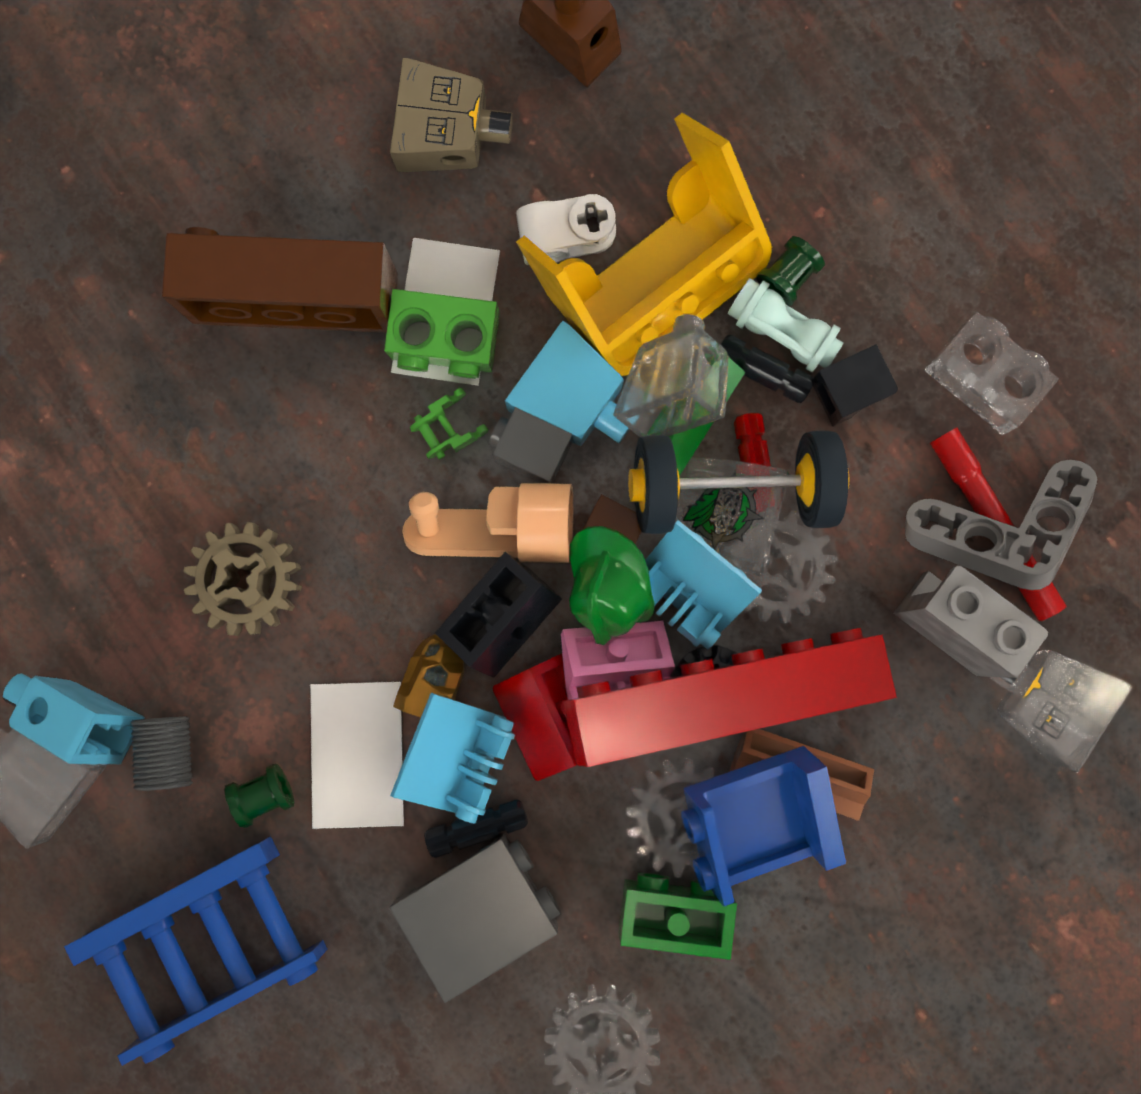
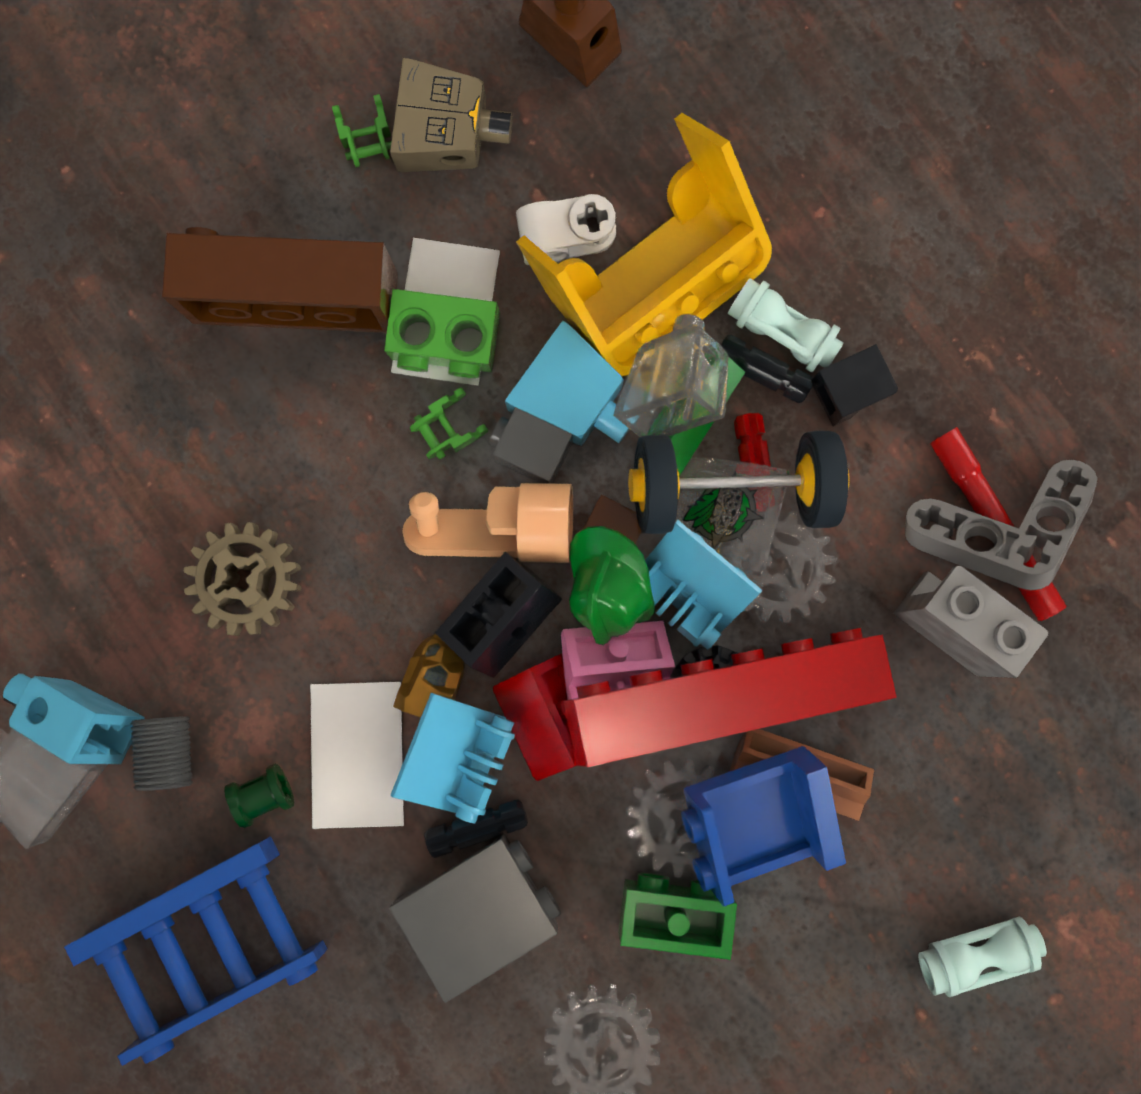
dark green bush [757,236,825,306] -> none
clear brick [924,312,1059,435] -> none
clear torso [988,650,1132,773] -> none
none -> bright green piece [332,94,391,168]
none -> light aqua piece [918,917,1047,997]

